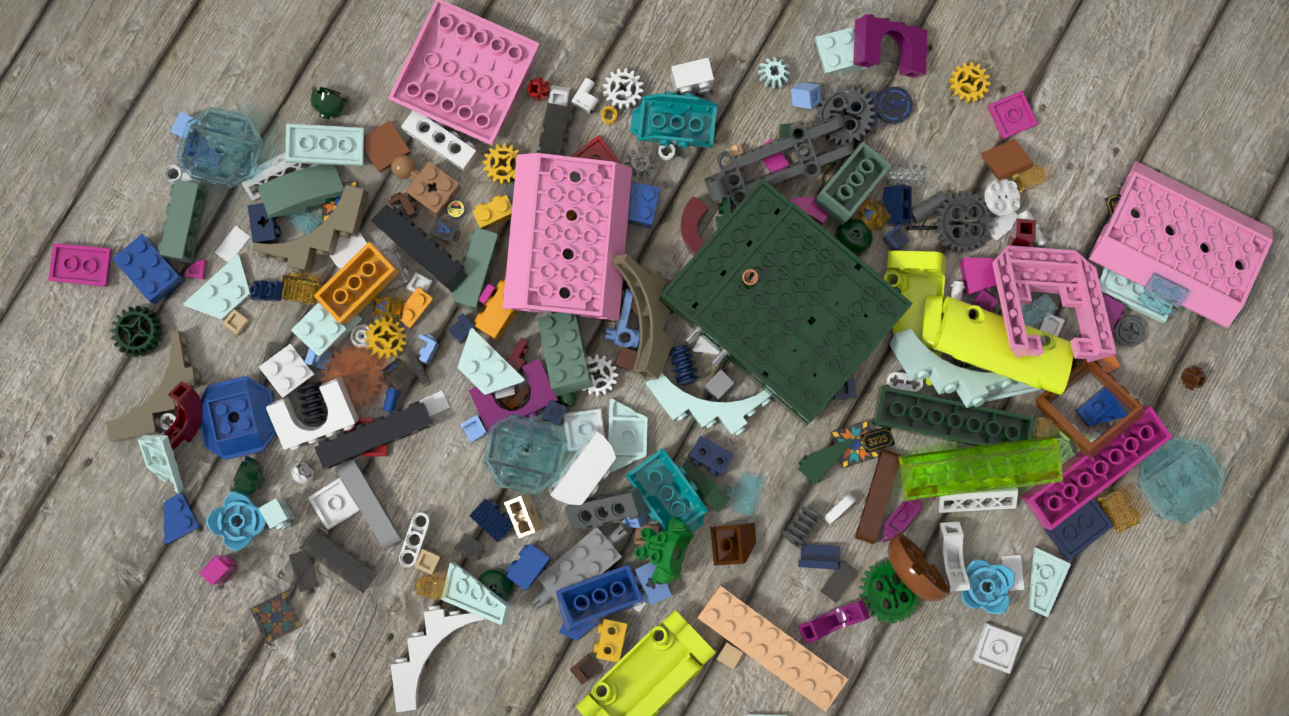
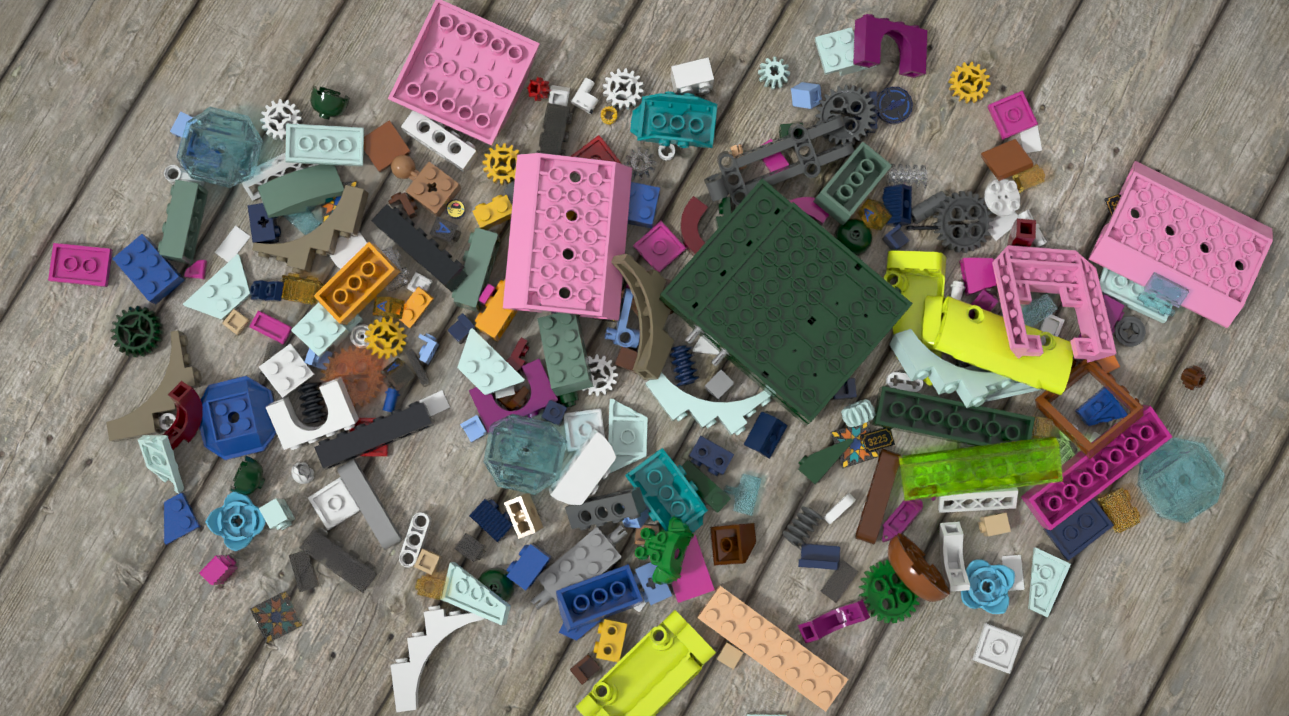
nougat hinge [742,269,759,285] -> none
none -> dark pink tile [249,310,292,345]
none -> white gear [260,99,303,141]
none -> dark pink tile [633,221,686,273]
none -> dark pink tile [671,535,714,603]
none -> dark blue panel [744,412,788,459]
none -> light aqua gear [841,399,876,427]
none -> tan brick [978,513,1011,537]
none -> white sticker [1020,119,1042,153]

